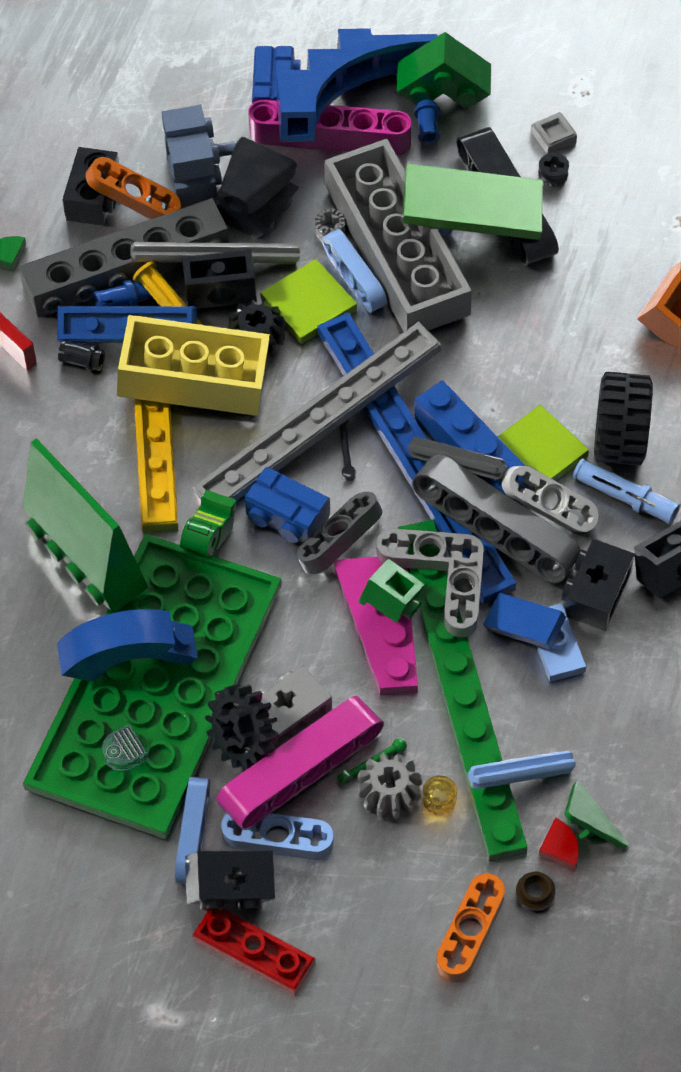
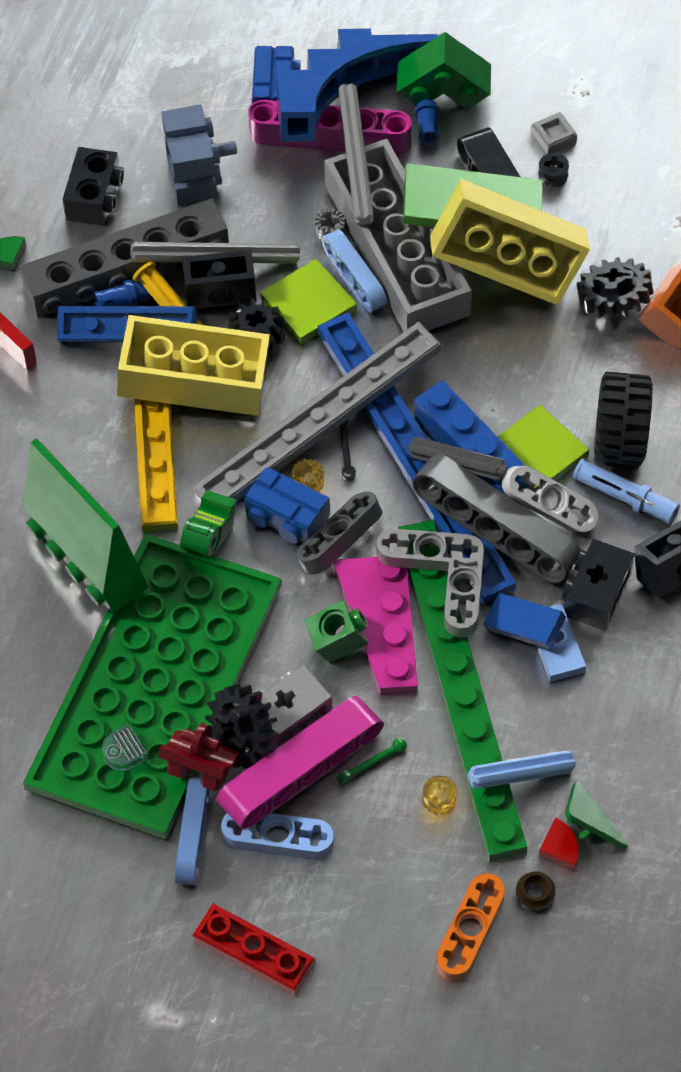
blue arch [57,609,198,682] -> none
black pin [58,340,105,372] -> none
orange beam [86,157,181,219] -> none
black brick [185,851,275,911] -> none
black piece [213,137,299,238] -> none
light grey gear [357,752,422,820] -> none
green brick [358,559,425,623] -> none
none -> dark red hips [159,723,240,791]
none -> clear yellow bush [292,458,325,492]
none -> green brick [304,600,369,663]
none -> light grey axle [339,84,373,226]
none -> light yellow brick [430,178,590,305]
none -> black gear [576,257,654,320]

